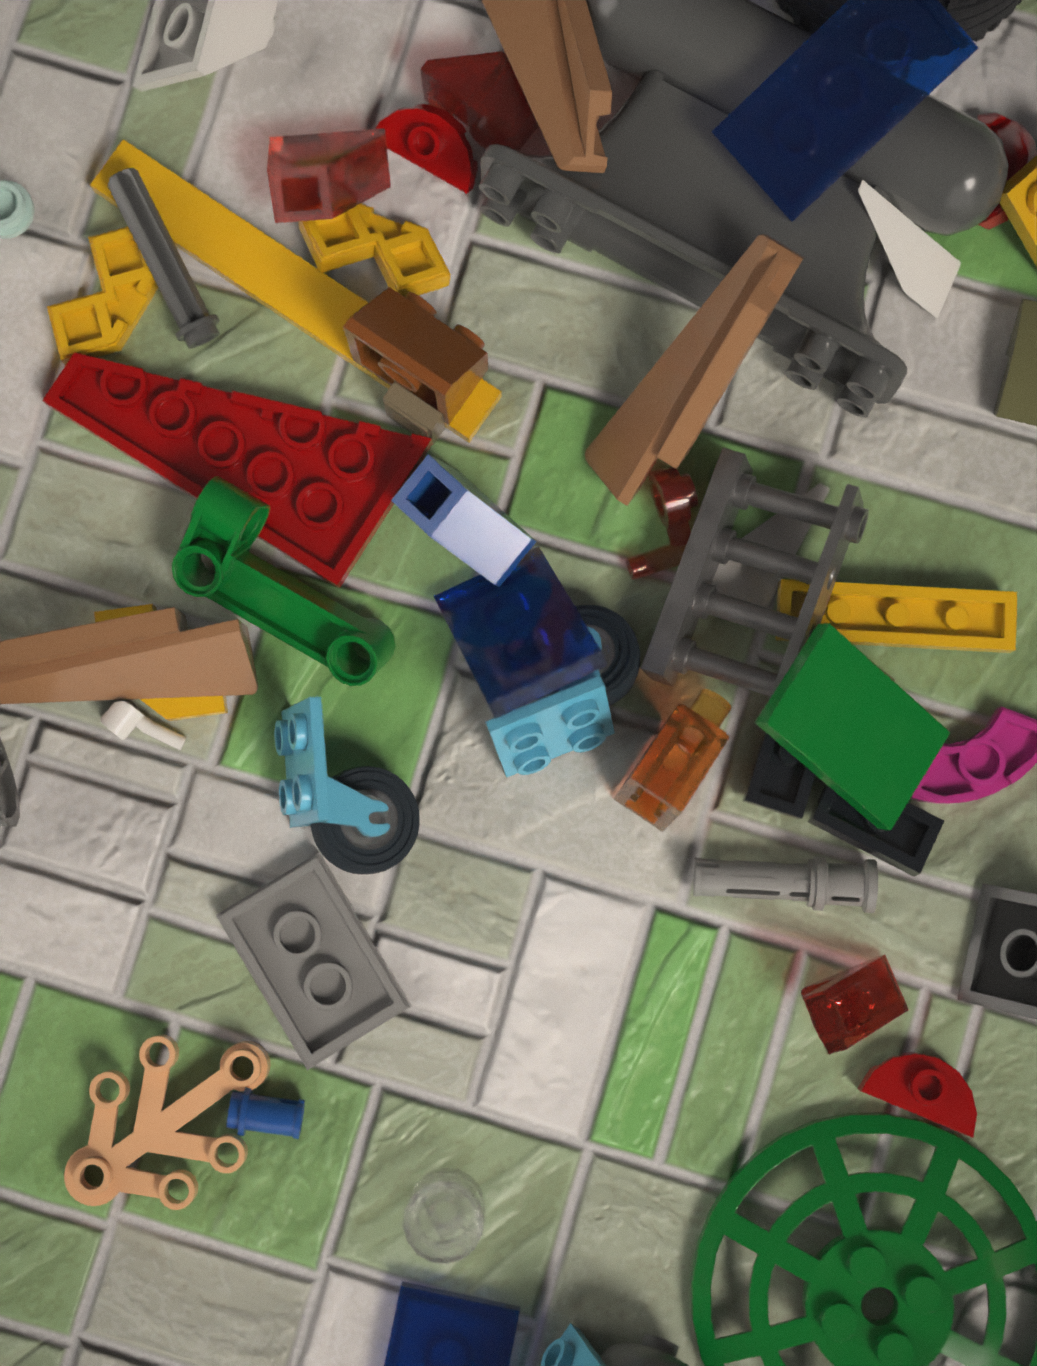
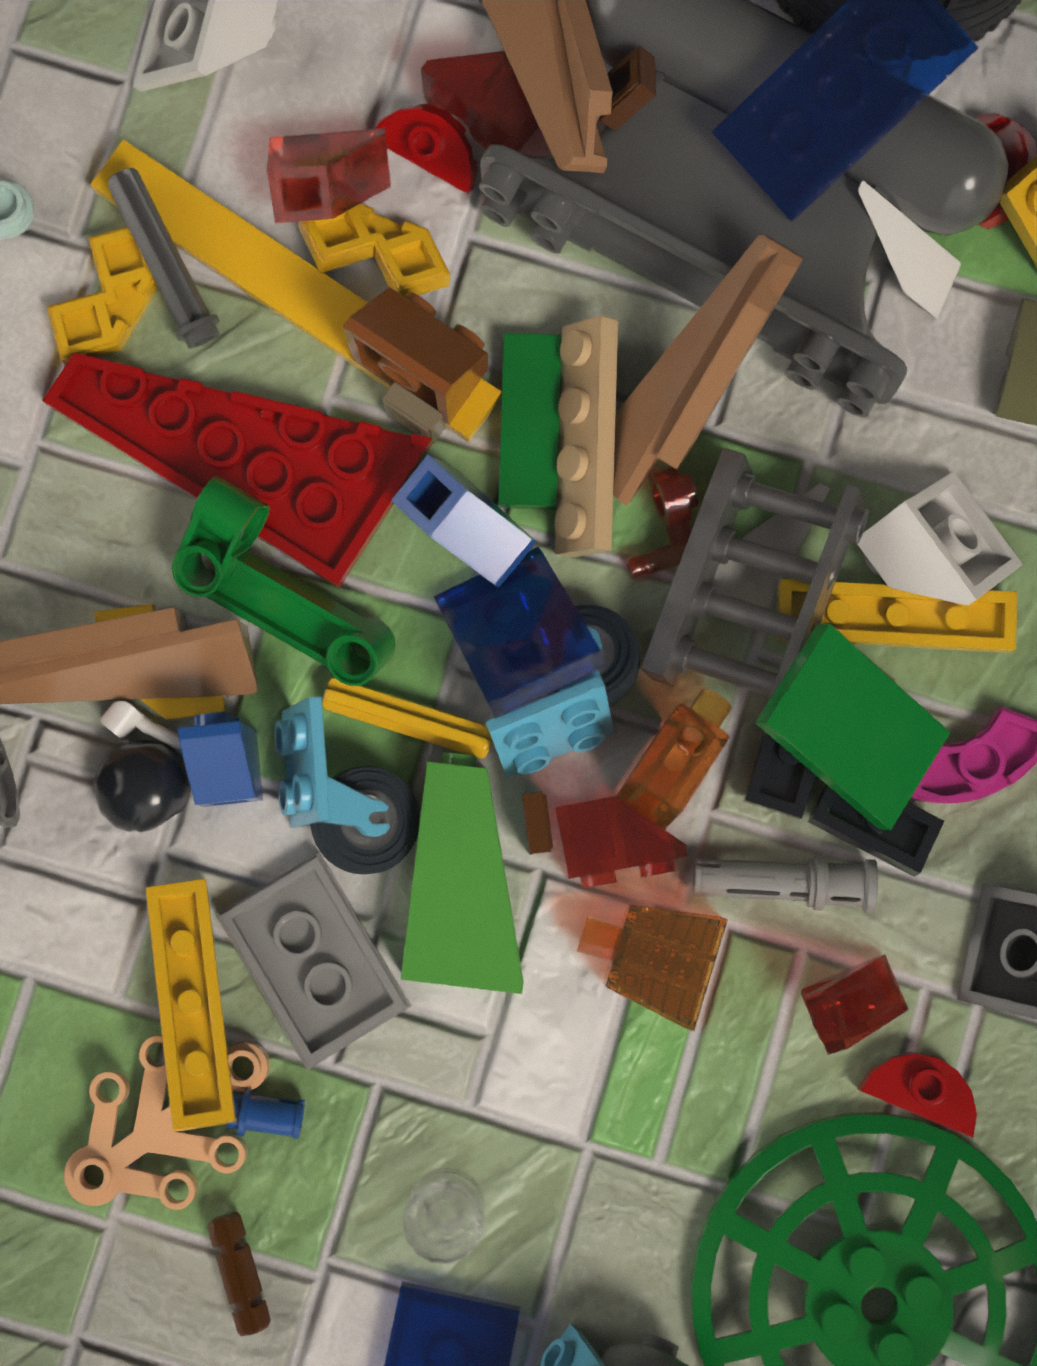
none -> black hair [93,740,190,832]
none -> yellow plate [145,878,236,1132]
none -> blue slope [178,712,263,807]
none -> reddish brown axle [207,1212,271,1336]
none -> yellow axle [322,677,492,759]
none -> bright green slope [401,752,523,994]
none -> green tile [498,333,562,510]
none -> reddish brown tile [522,791,553,855]
none -> clear red slope [554,796,688,889]
none -> tan plate [555,315,618,558]
none -> clear orange torso [576,904,728,1031]
none -> reddish brown tile [600,46,656,131]
none -> white slope [857,471,1023,606]

